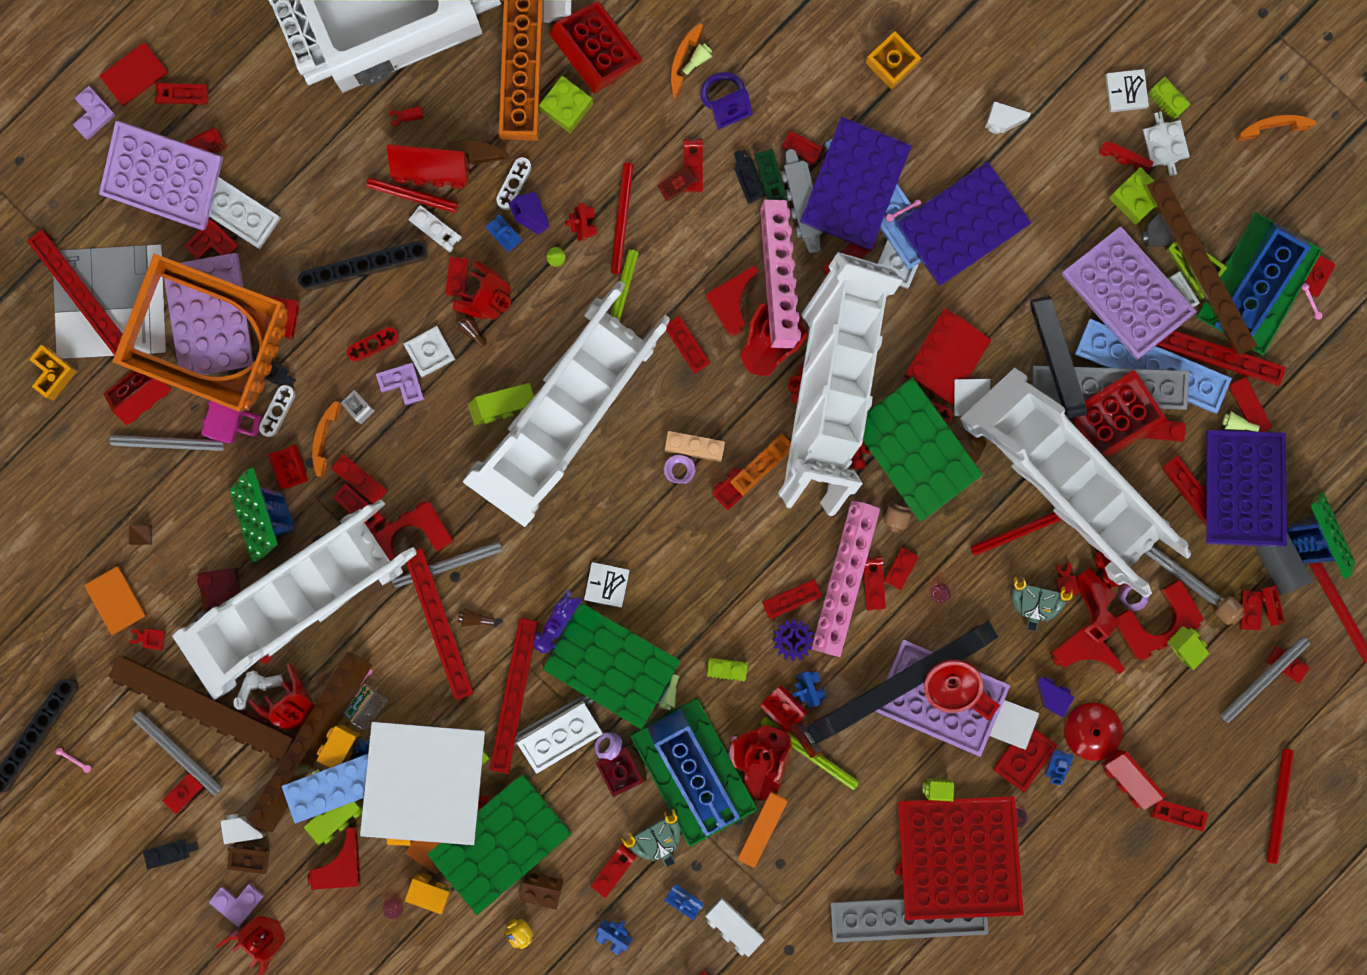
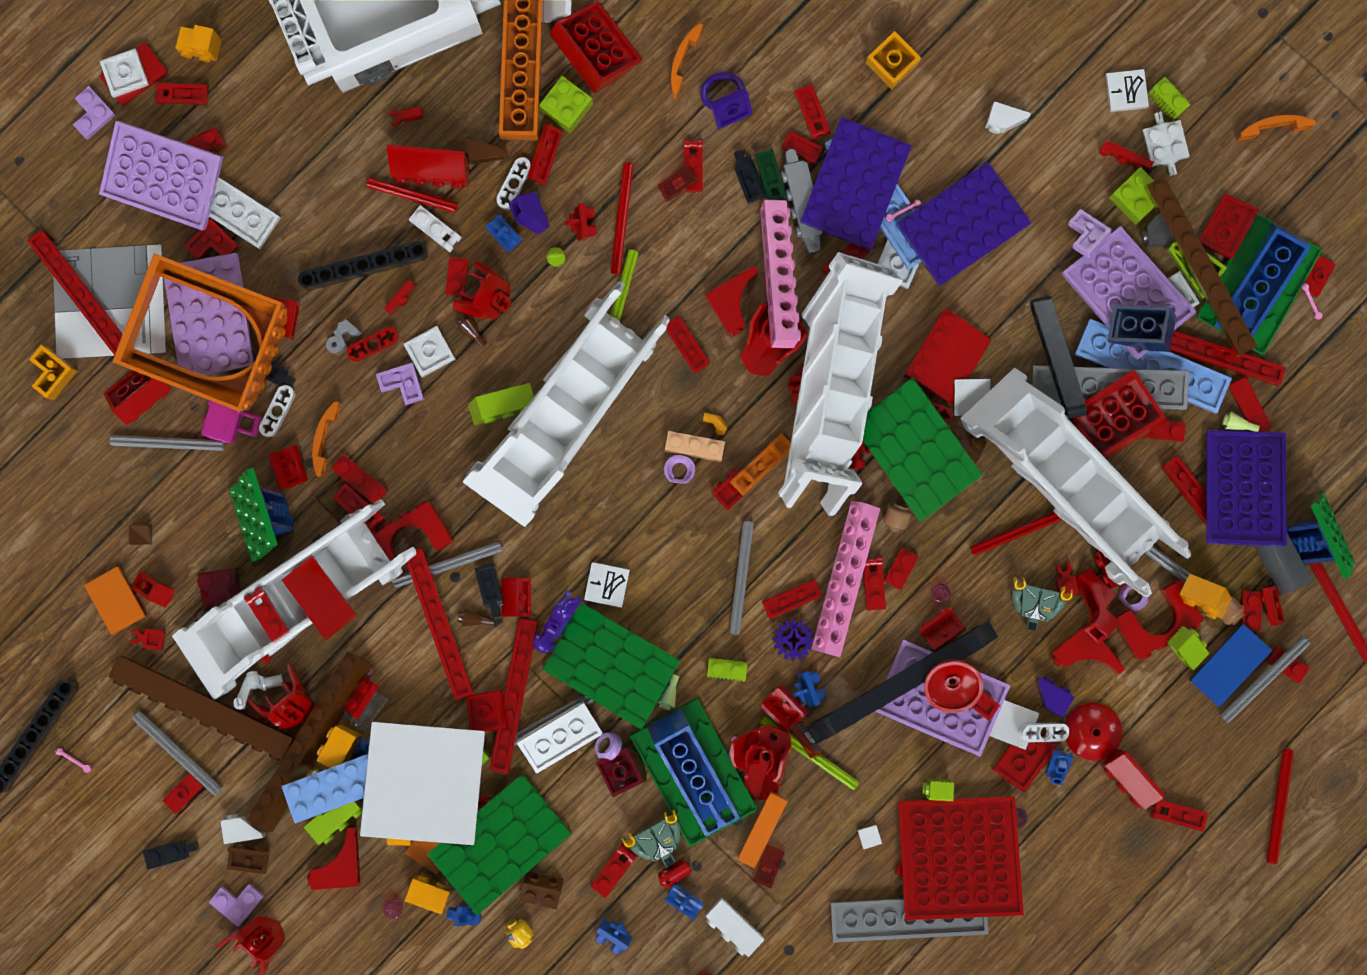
white slope [341,390,375,424] -> none
yellowish green cone [682,43,712,75] -> none
none -> white tile [100,48,149,98]
none -> red slope [131,571,175,608]
none -> light orange brick [176,25,222,62]
none -> red plate [244,586,290,643]
none -> red tile [282,555,357,640]
none -> light grey leg [326,319,363,355]
none -> red plate [343,676,379,719]
none -> red plate [384,280,417,316]
none -> blue hips [446,904,482,927]
none -> red plate [466,690,507,733]
none -> black hinge [475,563,503,618]
none -> red panel [501,578,531,617]
none -> red plate [527,124,563,185]
none -> red piece [658,858,693,888]
none -> light orange arm [703,412,727,435]
none -> light grey axle [729,521,754,635]
none -> clear red tile [753,845,785,888]
none -> red plate [794,84,831,141]
none -> white tile [858,824,882,849]
none -> red bracket [919,607,966,652]
none -> white beam [1017,722,1069,742]
none -> lavender plate [1068,209,1112,258]
none -> dark blue slope [1107,305,1176,352]
none -> light orange brick [1180,574,1232,619]
none -> blue tile [1189,624,1272,707]
none -> red tile [1199,193,1259,260]

